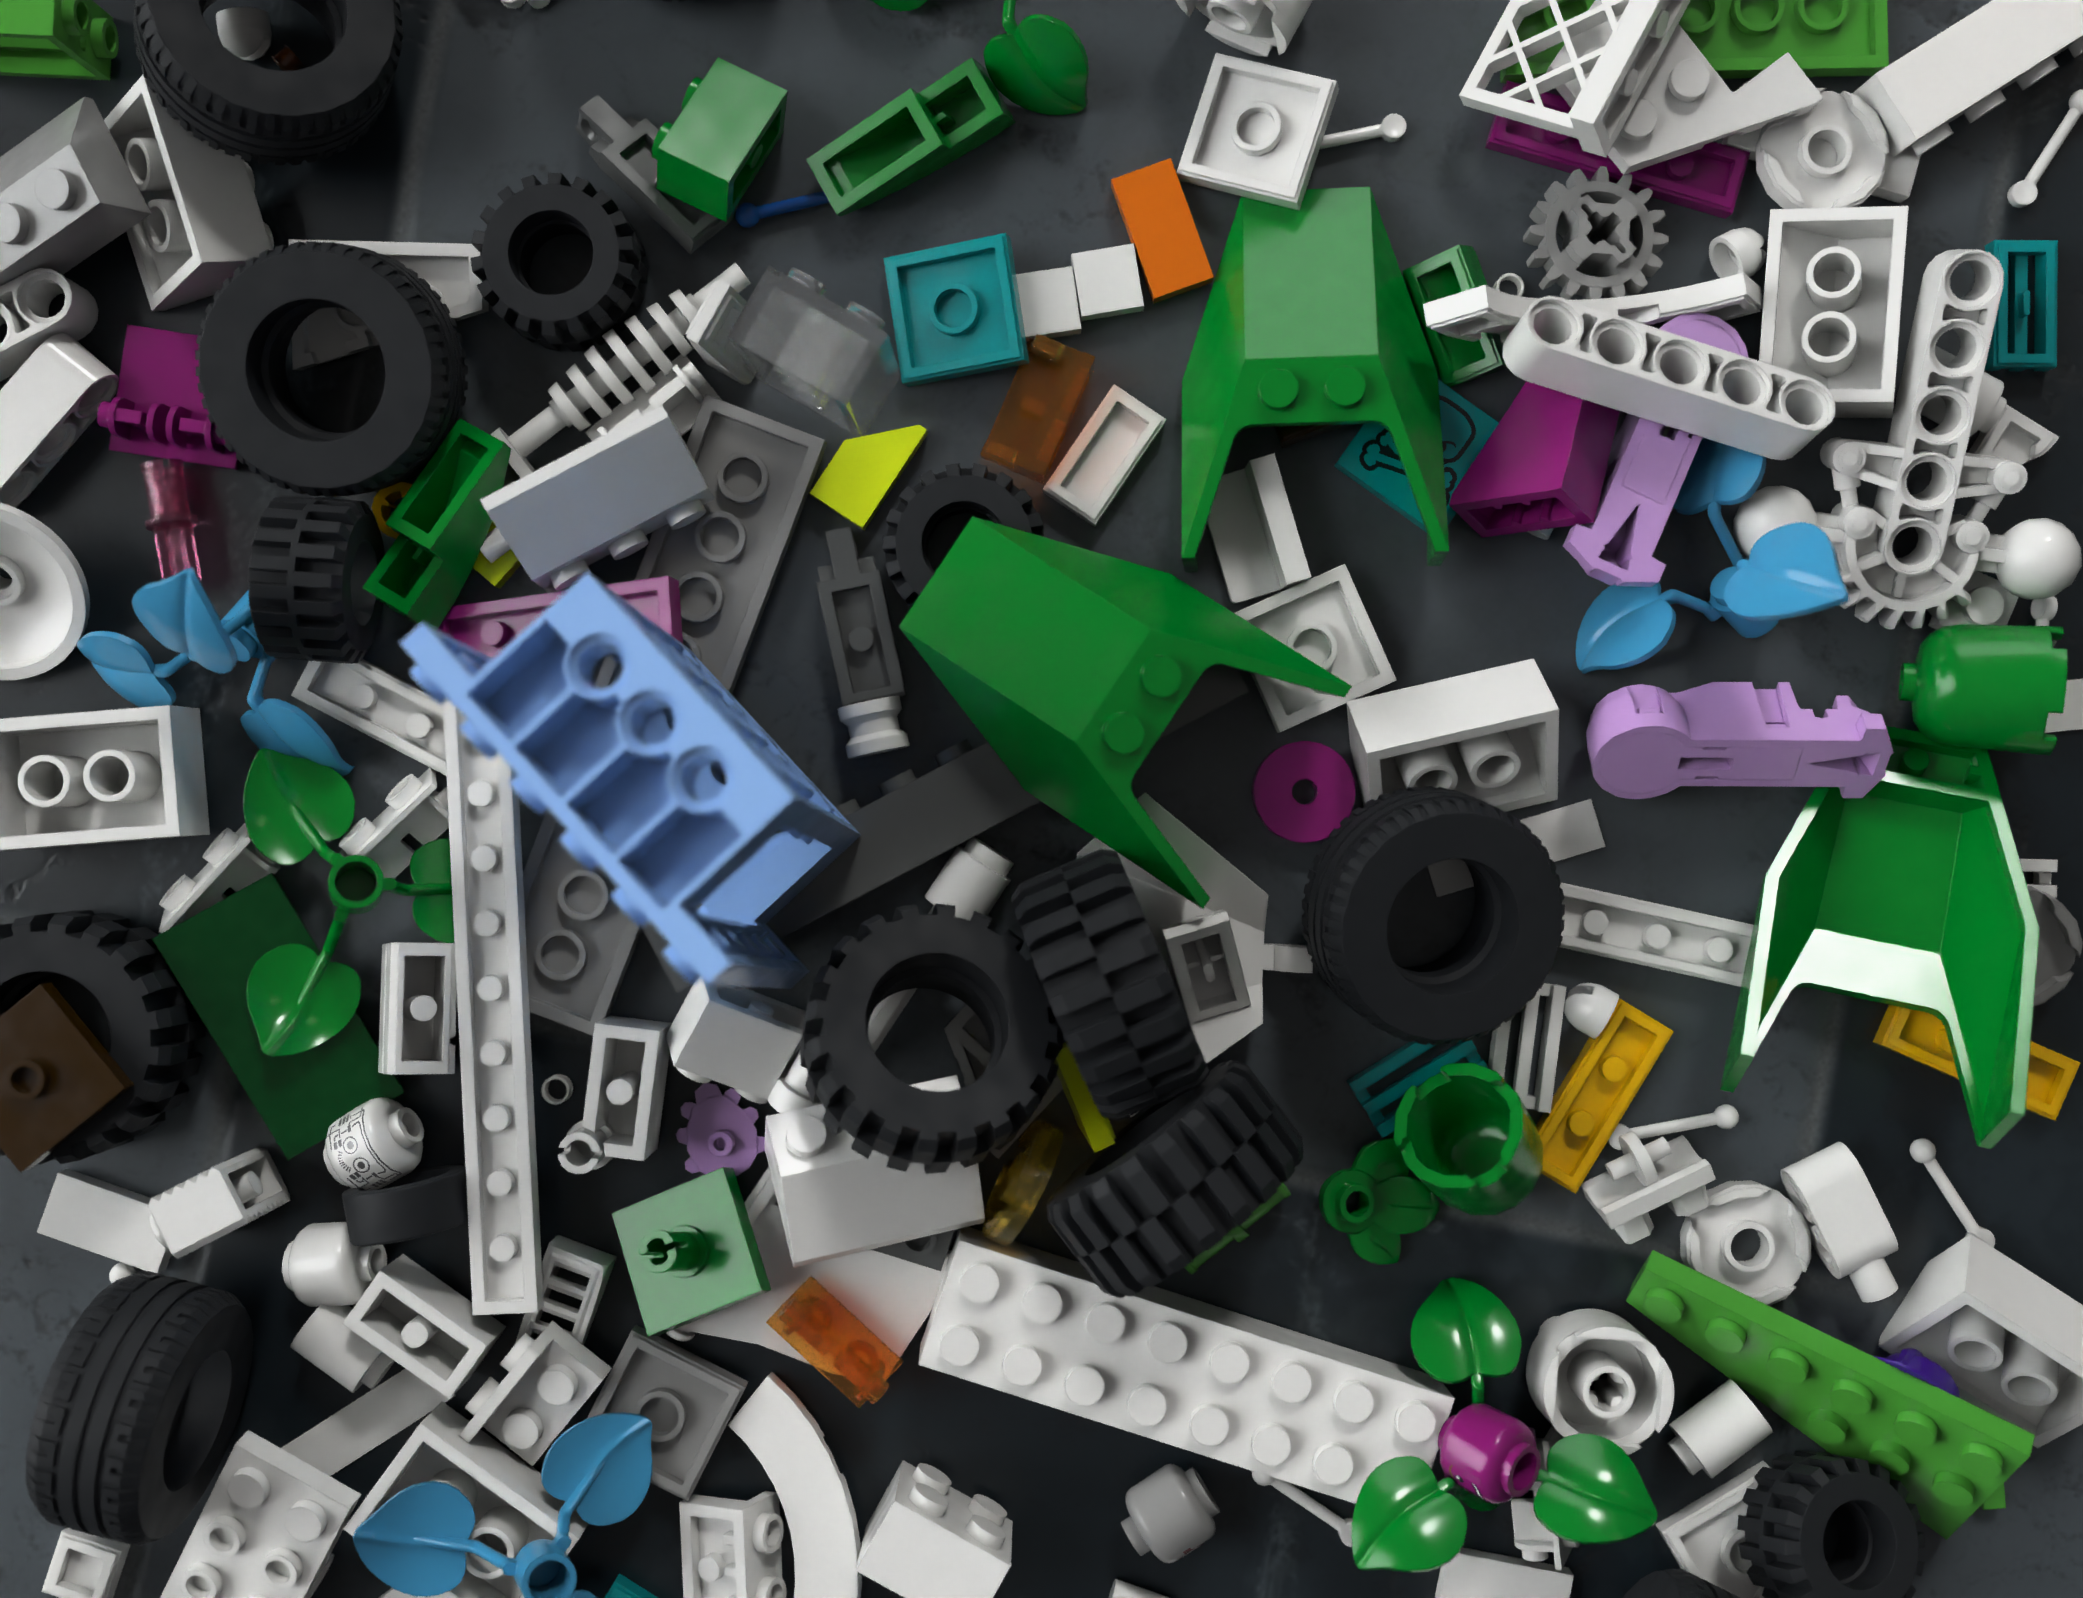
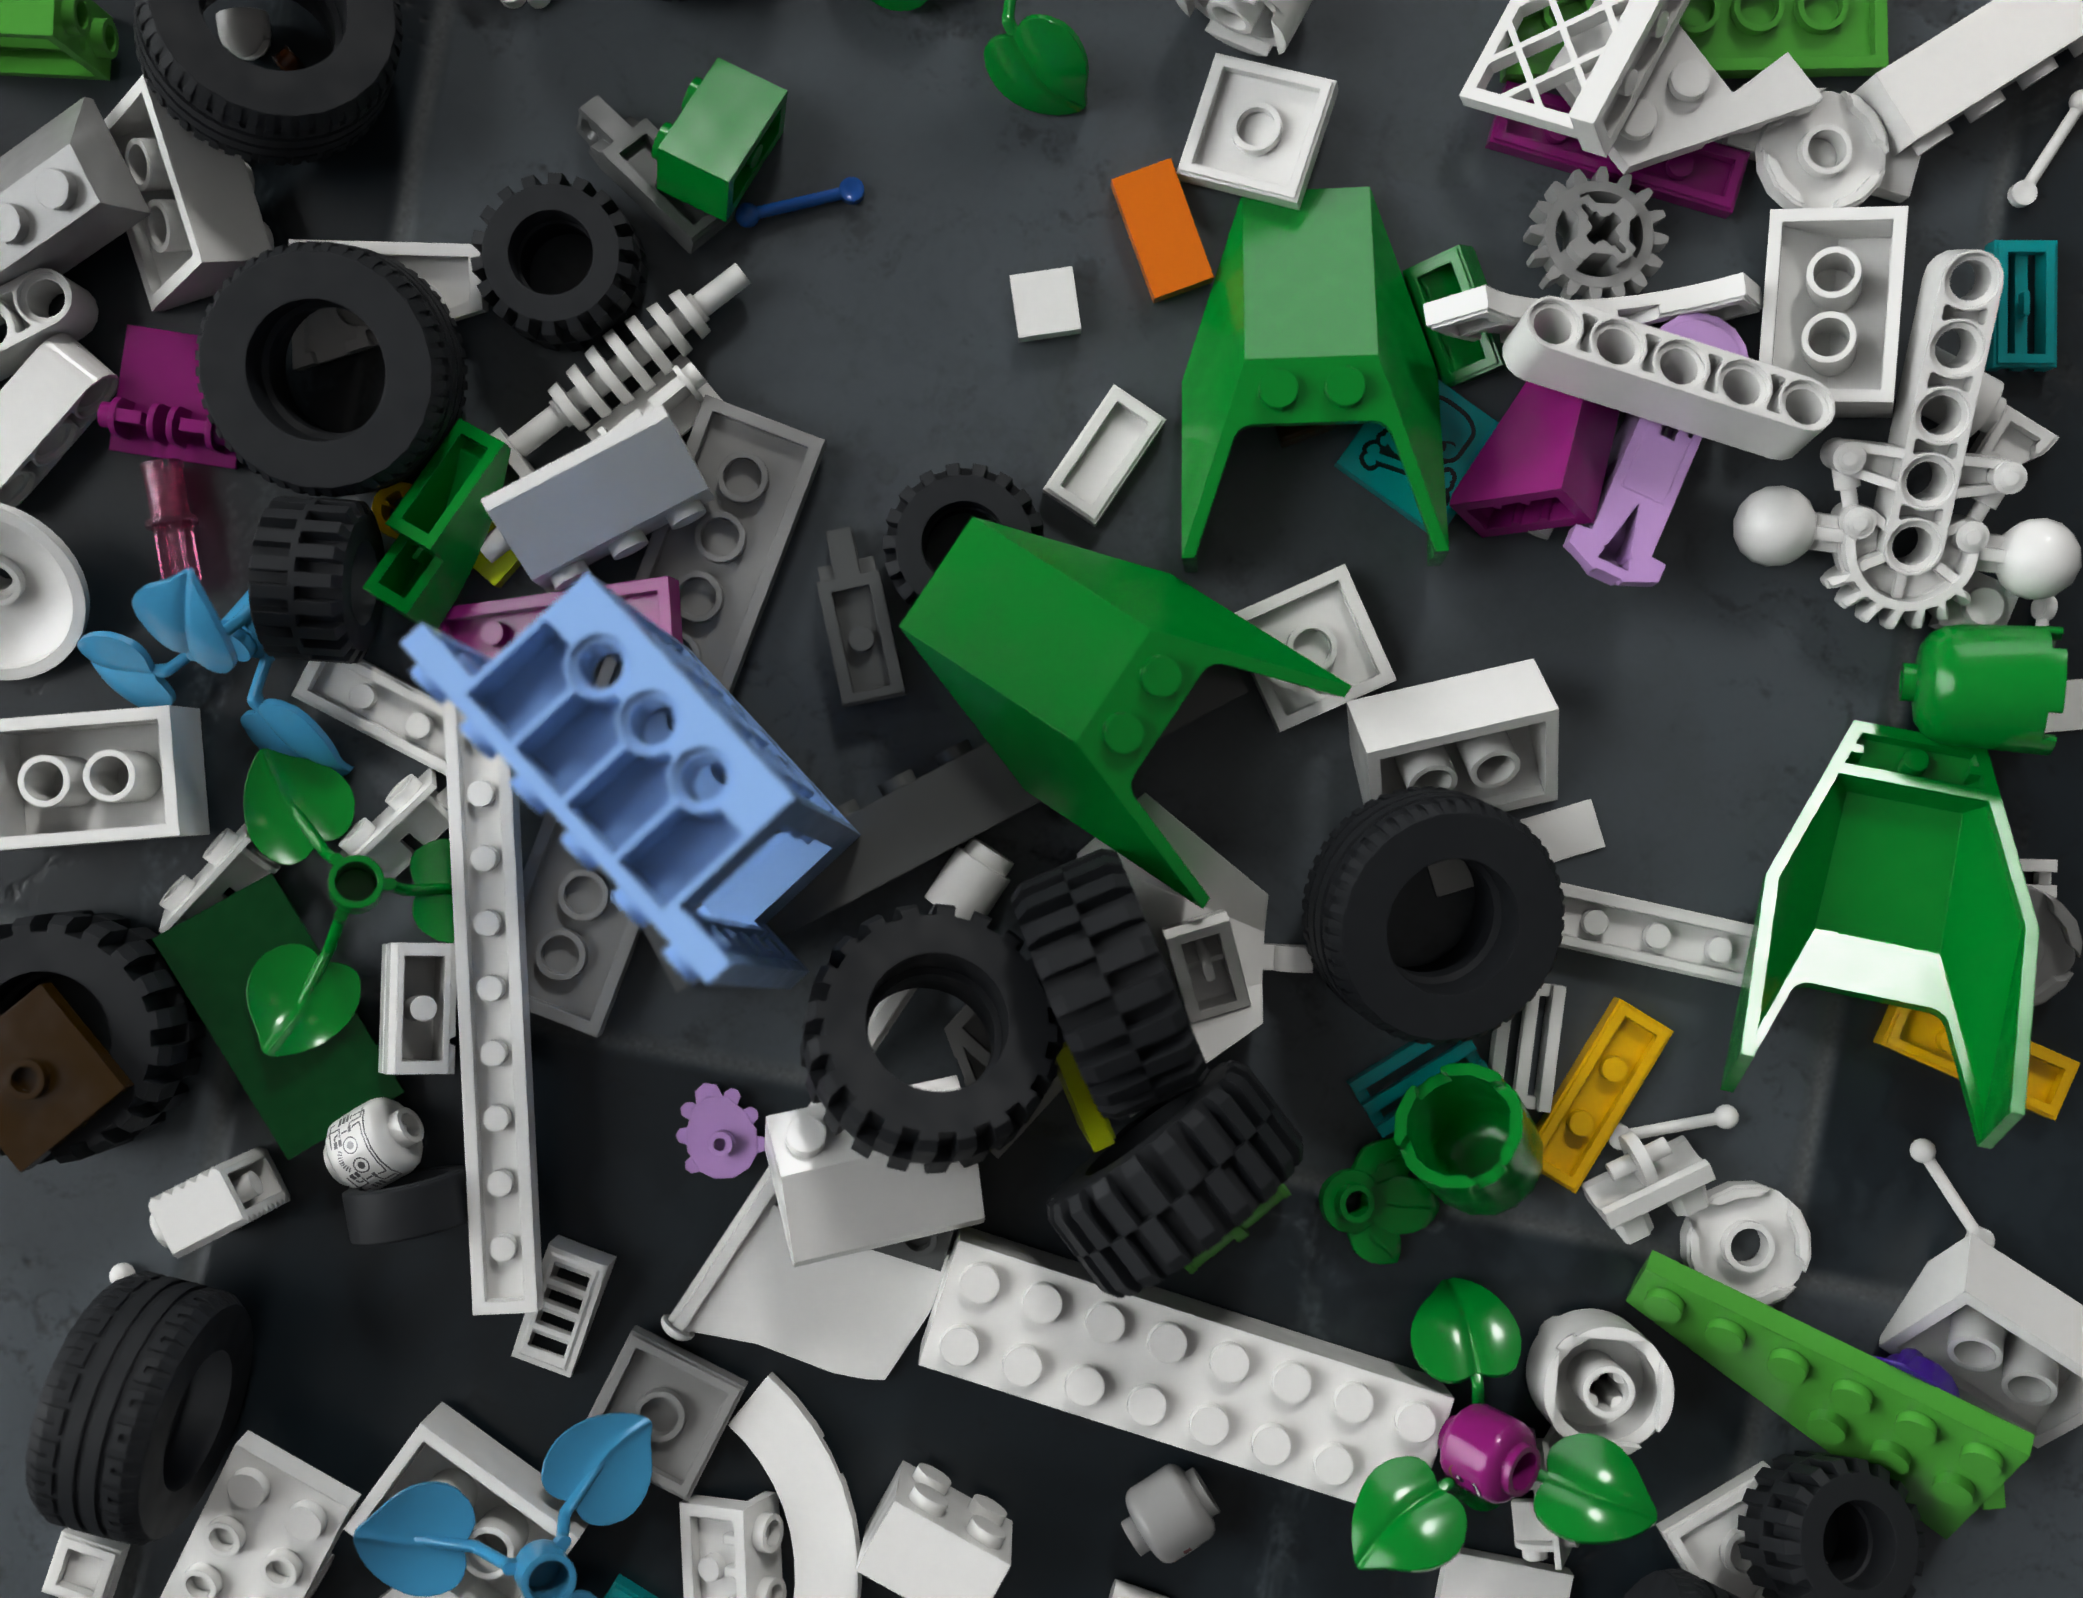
white tile [37,1169,172,1274] -> none
white sticker [281,1369,456,1476] -> none
white head [282,1222,387,1307] -> none
white brick [290,1305,395,1393] -> none
white brick [342,1254,506,1399] -> none
white bracket [459,1320,612,1466] -> none
white piece [541,1074,573,1105] -> none
white hinge [558,1015,672,1174] -> none
tile [611,1167,771,1336] -> none
white hinge [666,979,822,1113] -> none
white slope [685,279,776,385] -> none
clear brick [727,266,901,437] -> none
clear orange hinge [766,1275,903,1408] -> none
green slope [806,57,1016,217] -> none
neon yellow tile [810,425,928,531] -> none
white wheel [837,696,910,759] -> none
teal tile [883,233,1029,387] -> none
clear orange hinge [980,334,1095,485] -> none
clear yellow tile [982,1118,1063,1246] -> none
white tile [1071,243,1144,321] -> none
white panel [1207,453,1311,604] -> none
magenta piece [1252,741,1356,843] -> none
white hinge [1252,1471,1353,1547] -> none
white hinge [1319,114,1407,150] -> none
white piece [1493,273,1525,296] -> none
white hinge [1564,982,1619,1039] -> none
dark azure plant [1576,438,1849,674] -> none
lavender piece [1586,682,1894,799] -> none
white brick [1667,1379,1773,1479] -> none
white hinge [1709,227,1767,278] -> none
white piece [1780,1141,1898,1303] -> none

